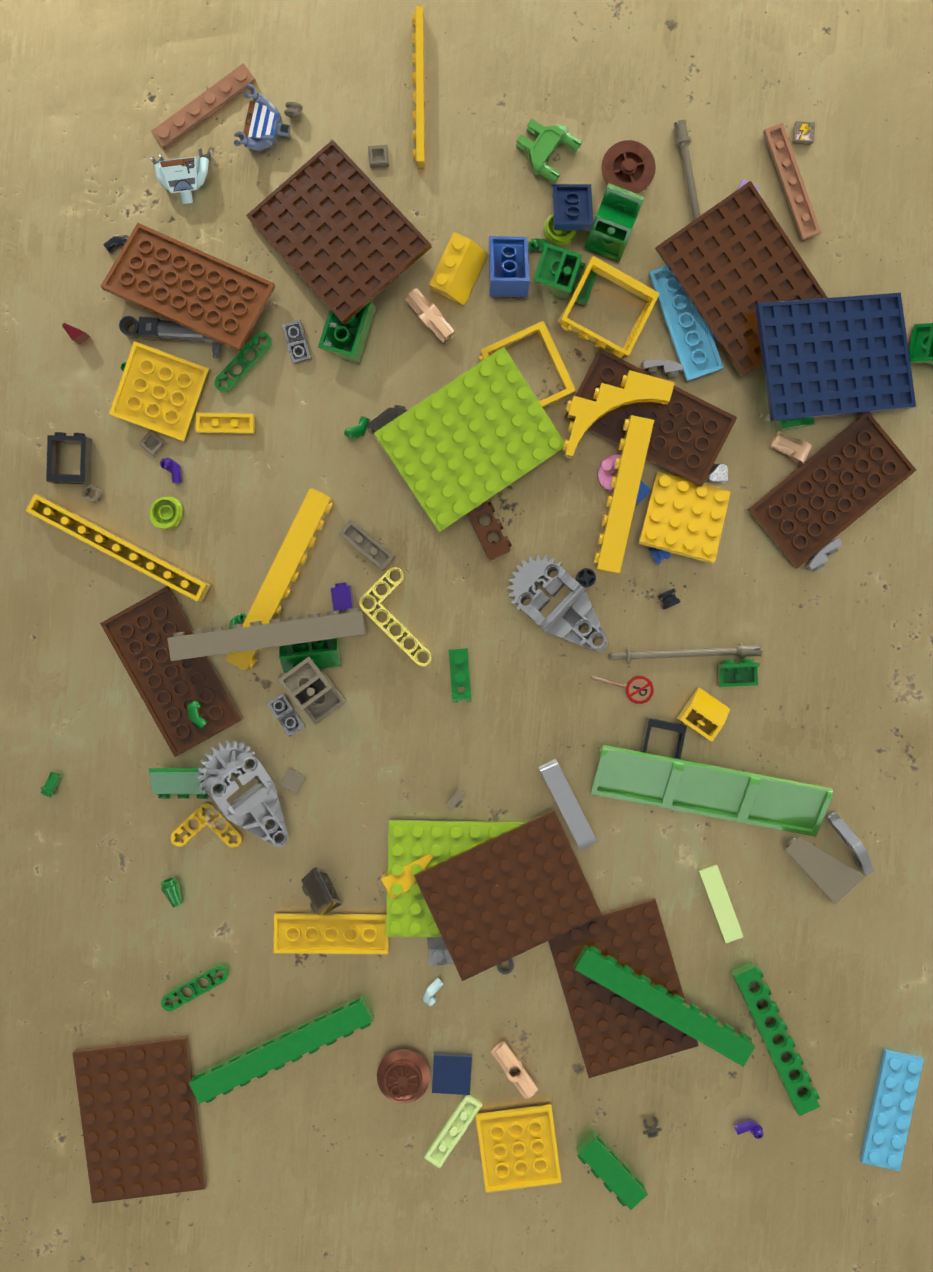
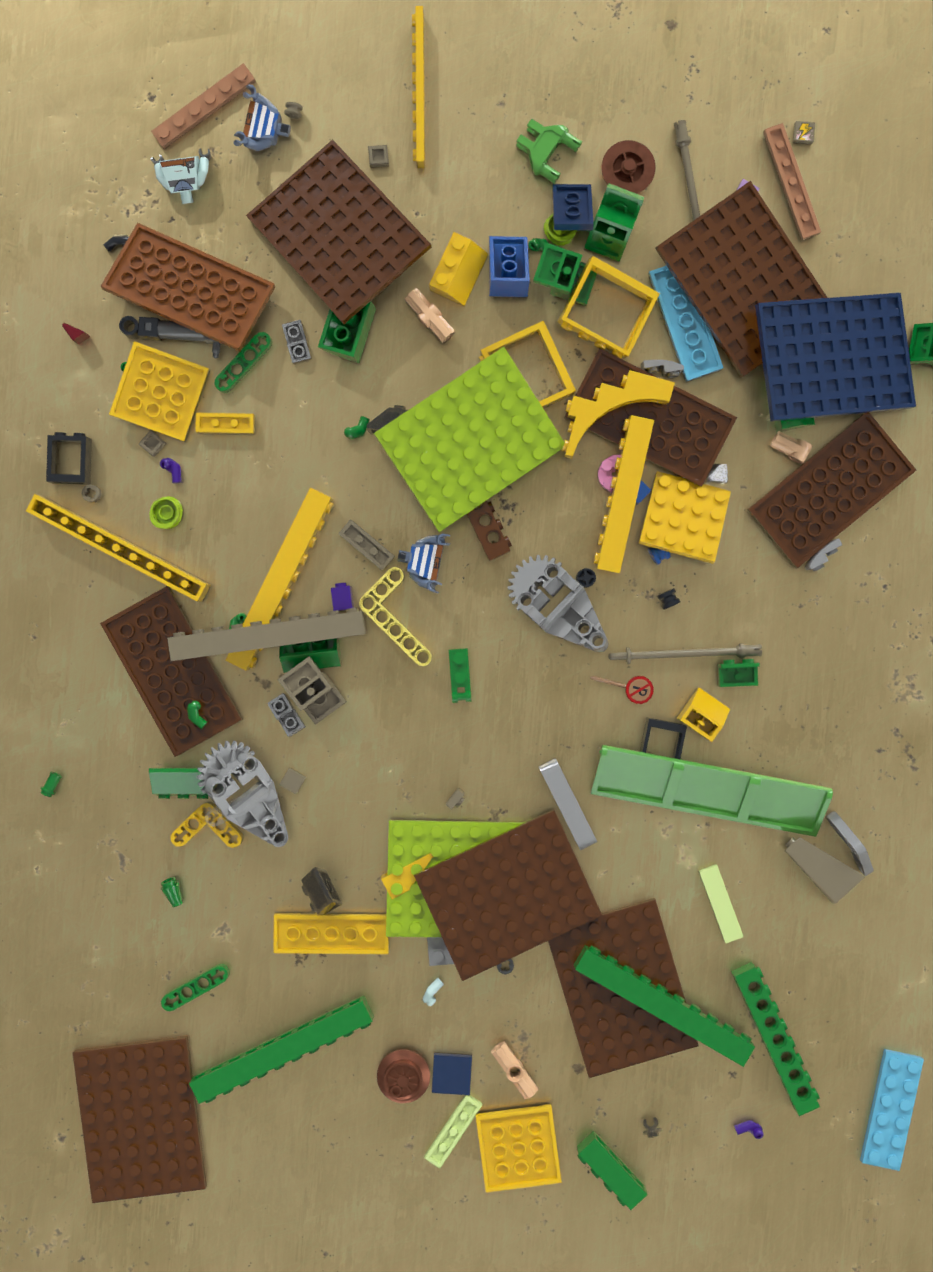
none -> torso [397,533,450,594]

